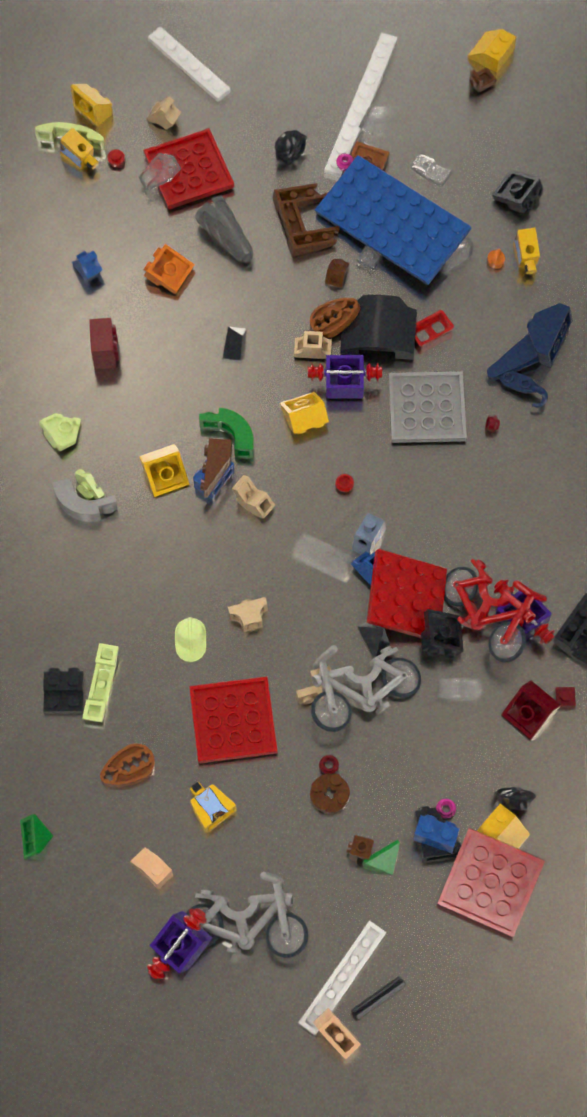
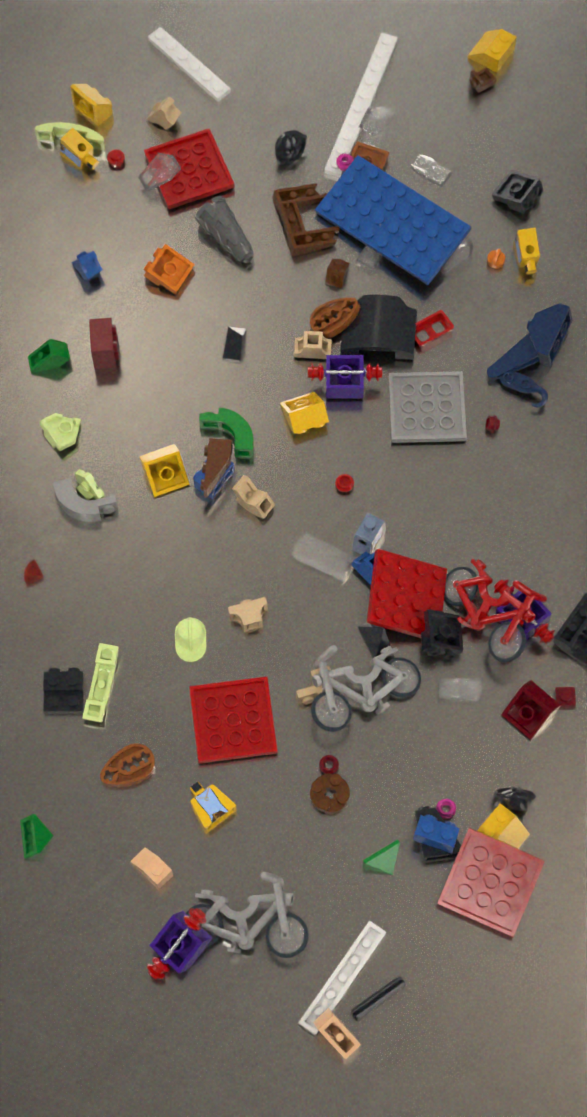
reddish brown bracket [346,835,374,862] -> none
none -> clear red tile [24,559,44,585]
none -> green slope [28,339,70,373]

